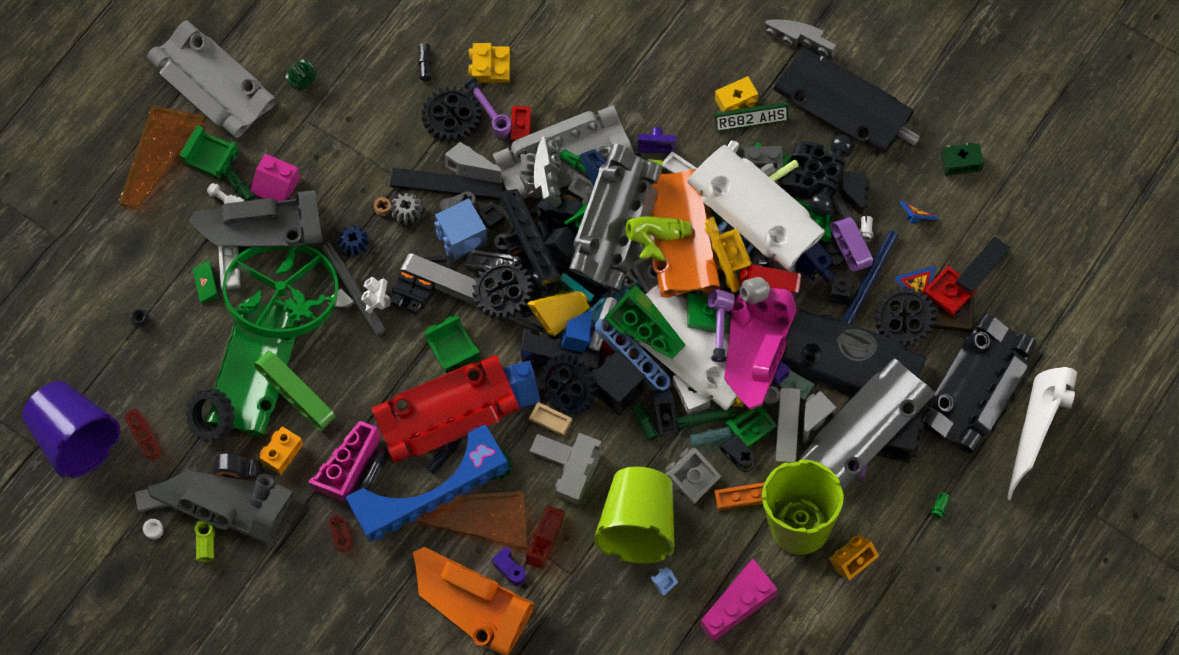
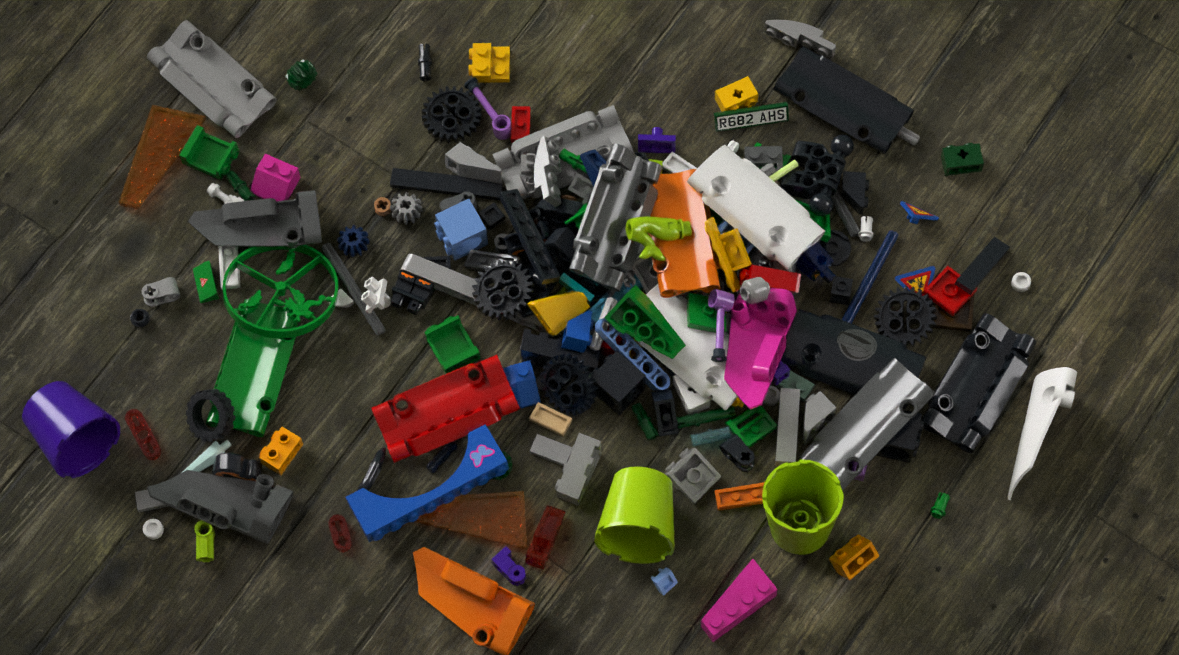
bright green beam [254,350,335,431] -> none
dark pink wedge [308,421,382,504] -> none
medium lavender beam [831,217,873,272] -> none
none -> light grey piece [142,277,181,307]
none -> light aqua bar [183,439,232,472]
none -> white tile [1011,272,1031,292]

